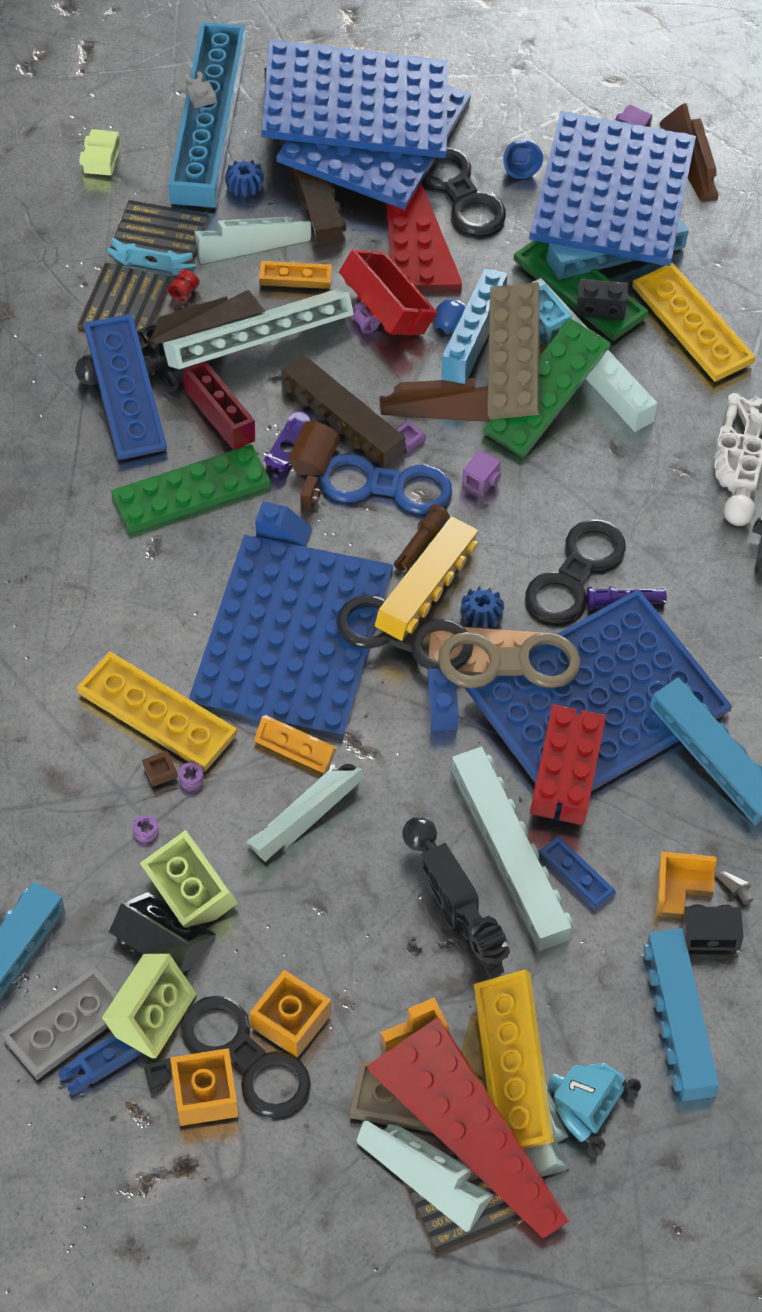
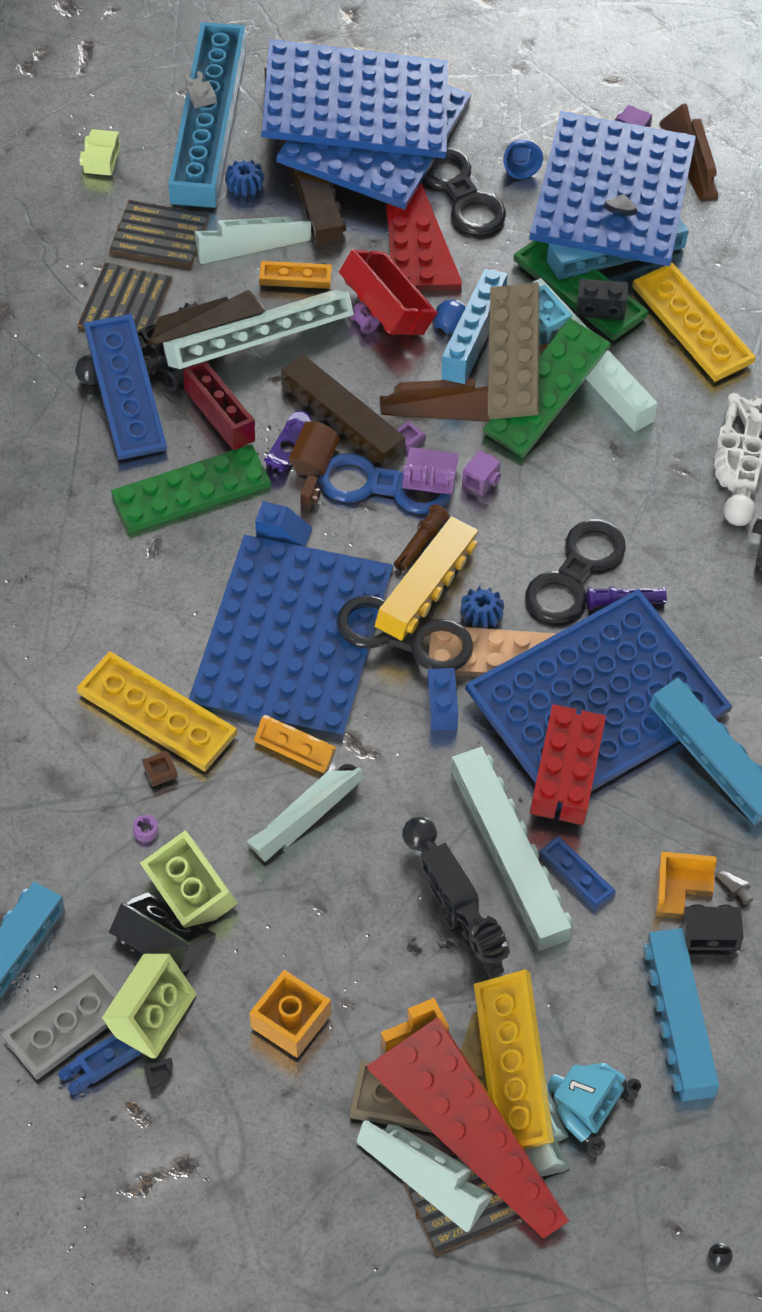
medium azure piece [107,238,196,276] -> none
red wheel [167,269,200,303] -> none
light orange brick [170,1048,238,1126] -> none
medium lavender bush [179,762,204,790] -> none
black bar [181,995,311,1117] -> none
dark tan bar [438,632,580,688] -> none
none -> medium lavender hinge [402,447,459,495]
none -> tile [604,194,638,216]
none -> black hinge [707,1242,733,1270]

